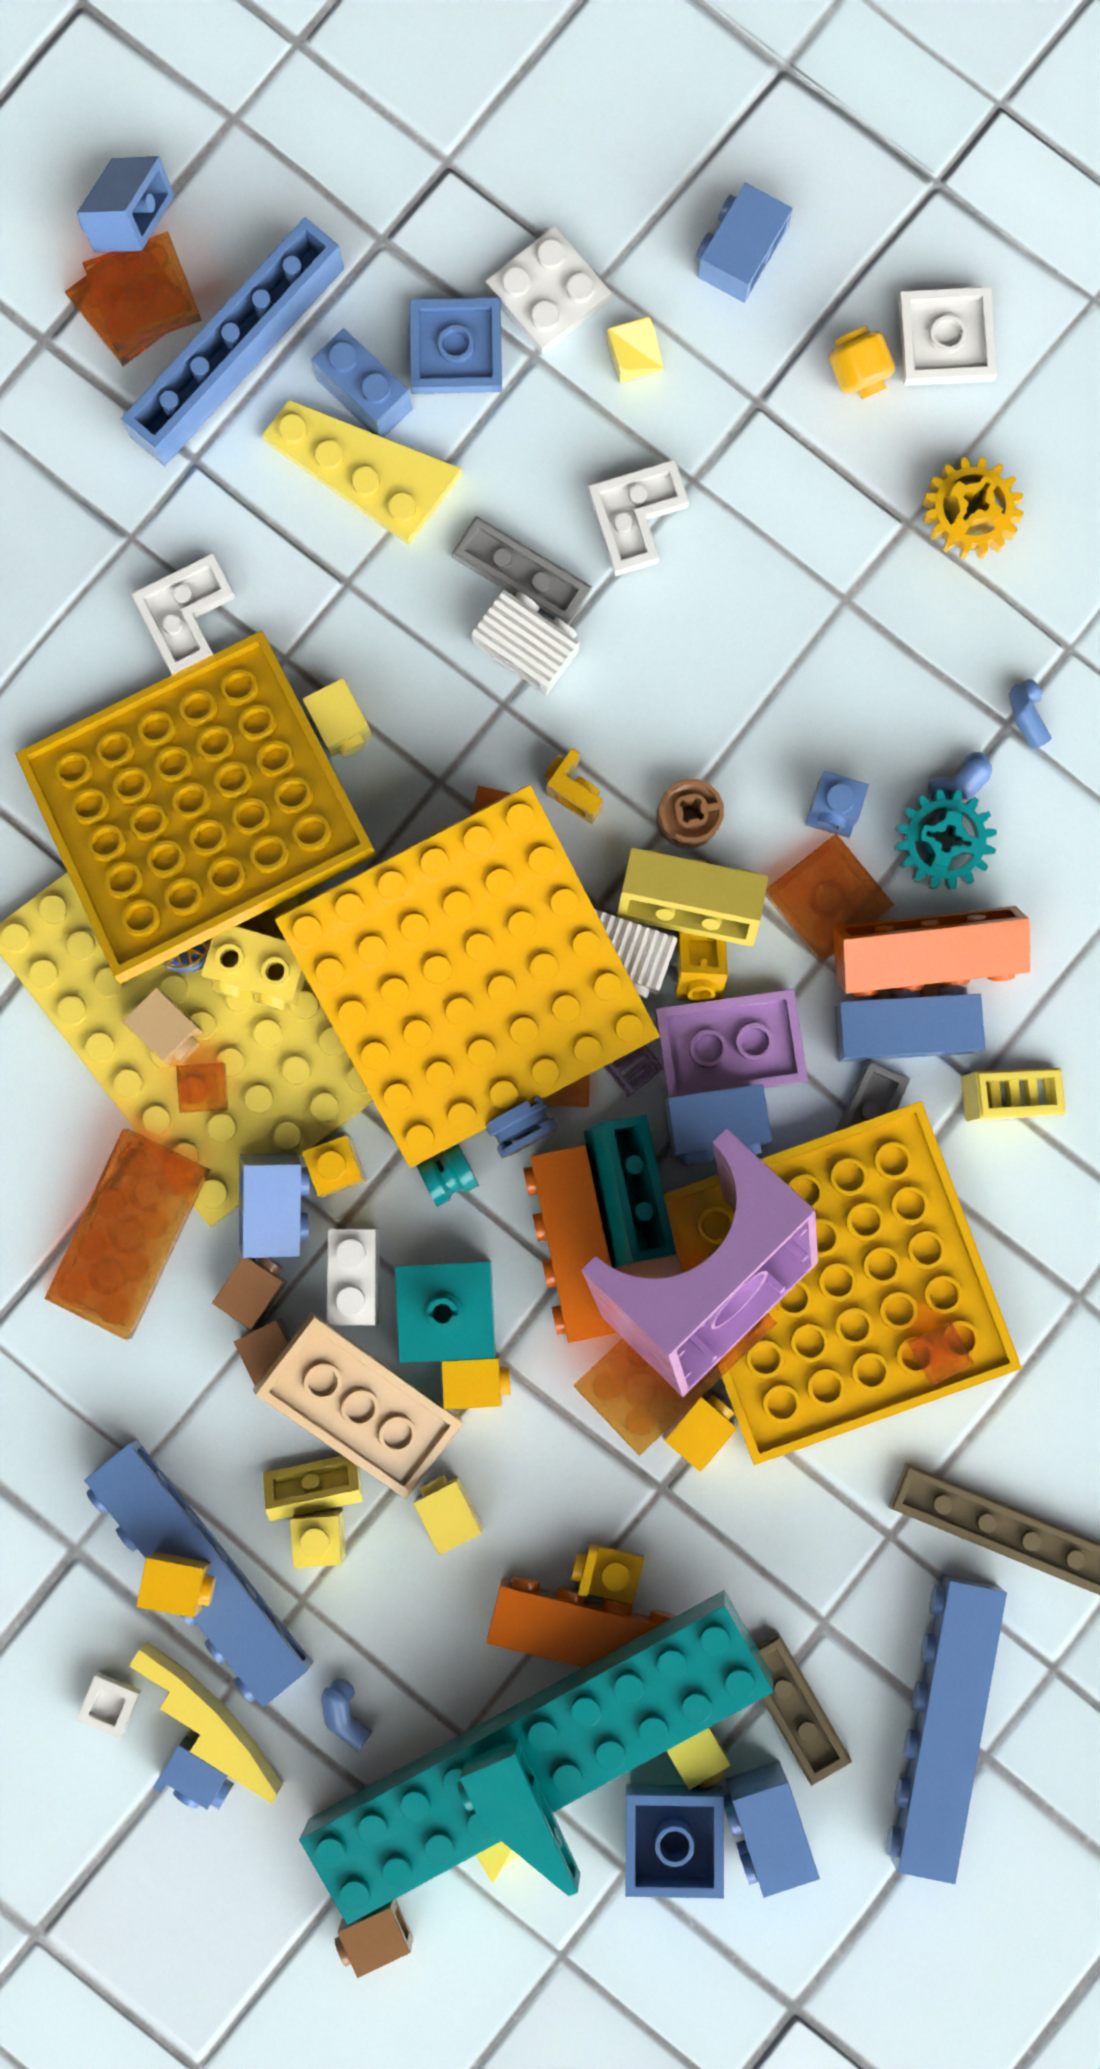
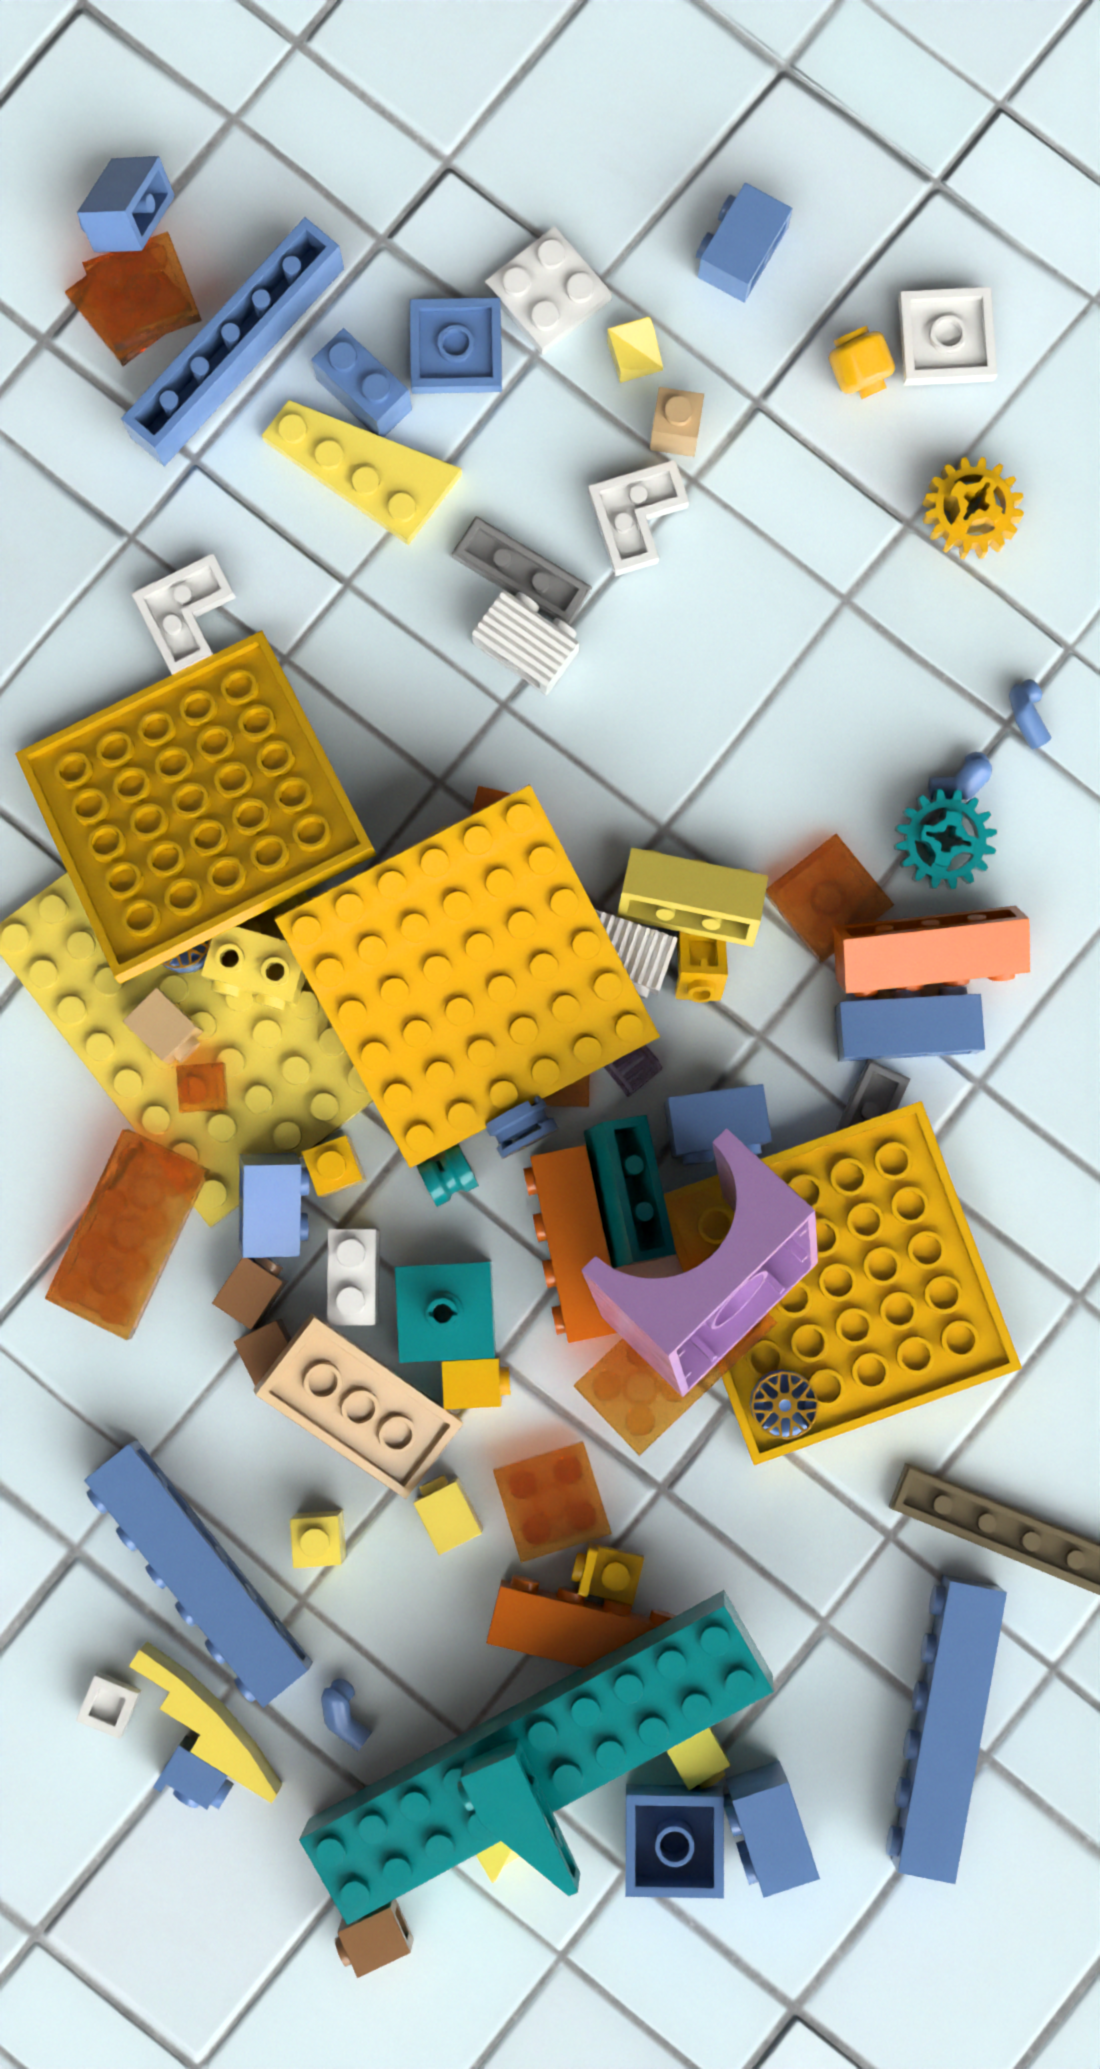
yellow brick [136,1551,216,1618] -> none
light yellow plate [263,1455,363,1521] -> none
light yellow brick [302,678,372,757] -> none
yellow bracket [544,748,603,825] -> none
lavender plate [655,989,808,1097] -> none
medium nougat wheel [656,779,724,848] -> none
yellow brick [662,1394,738,1472] -> none
dark tan tile [756,1632,852,1786] -> none
medium blue brick [805,771,869,838] -> none
clear orange tile [907,1320,974,1386] -> none
light yellow slope [961,1068,1066,1122] -> none
none -> clear orange plate [493,1440,612,1563]
none -> tan brick [650,387,704,457]
none -> wheel [749,1369,819,1440]

